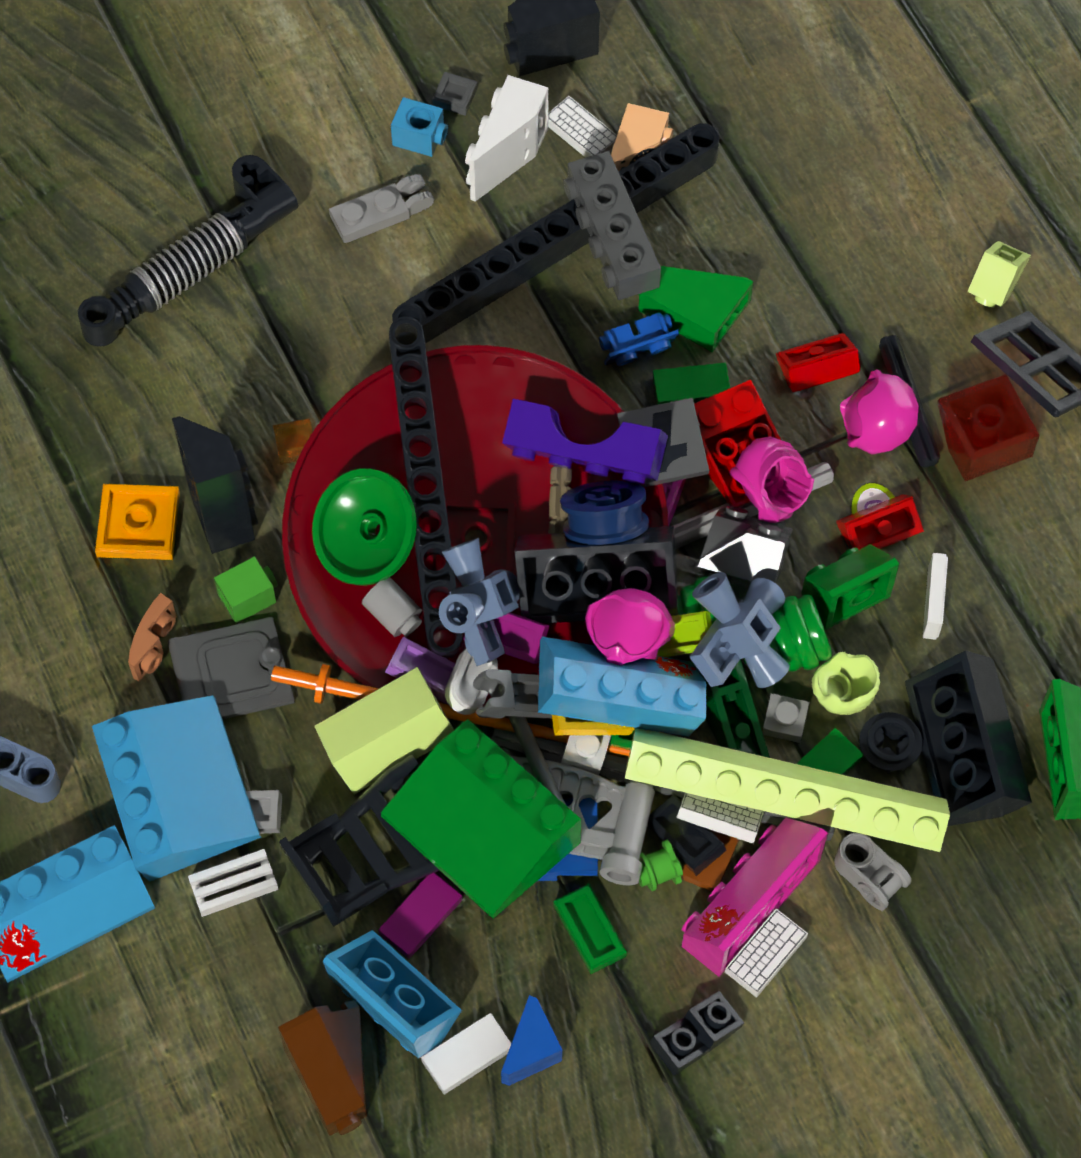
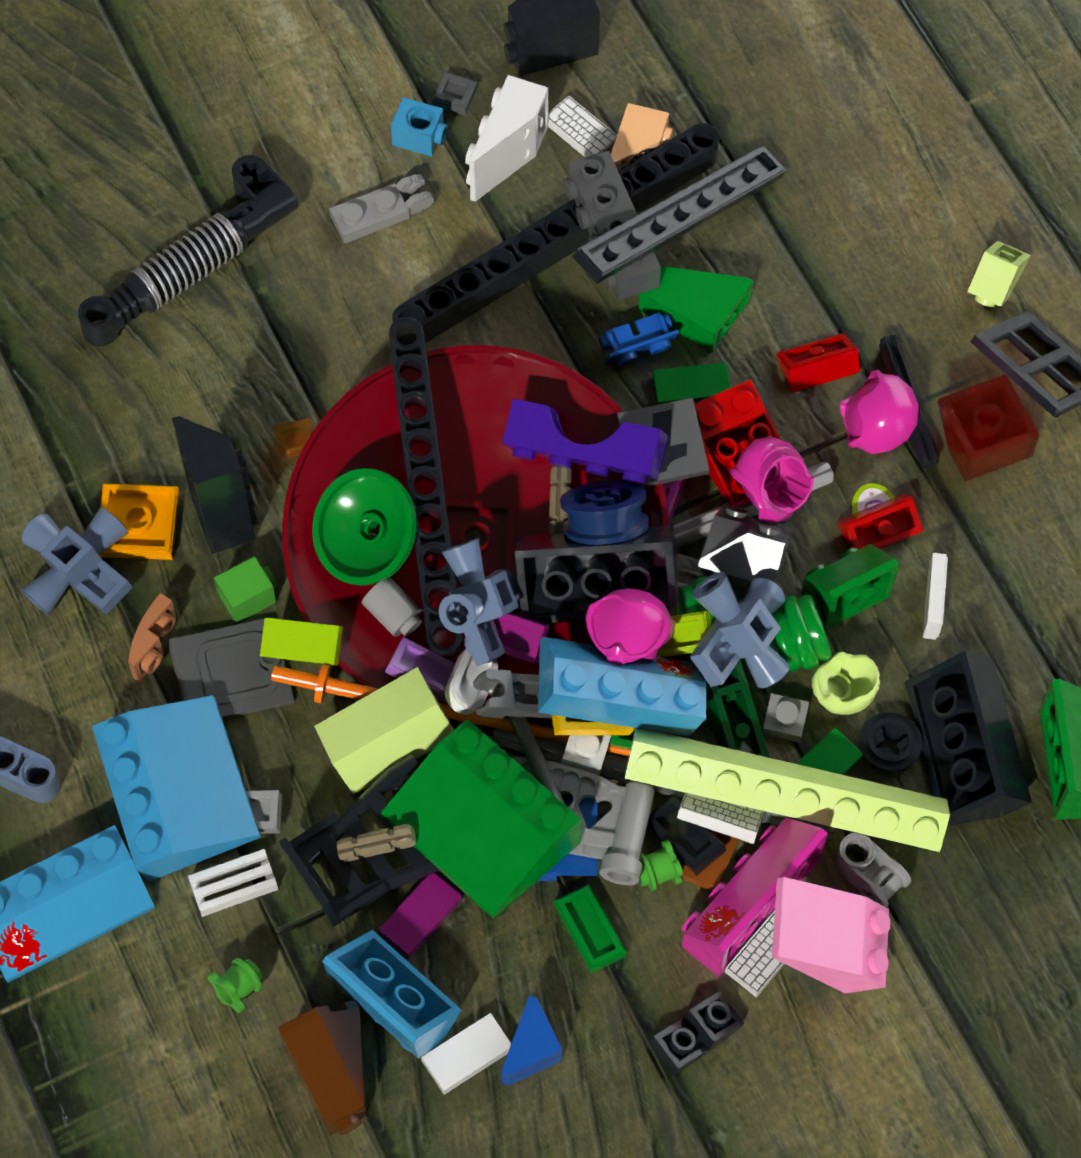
none -> sand blue brick [20,507,133,616]
none -> bright green brick [207,958,263,1013]
none -> lime tile [260,618,343,666]
none -> dark tan axle [337,824,416,862]
none -> black tile [573,145,787,284]
none -> bright pink slope [772,877,891,994]

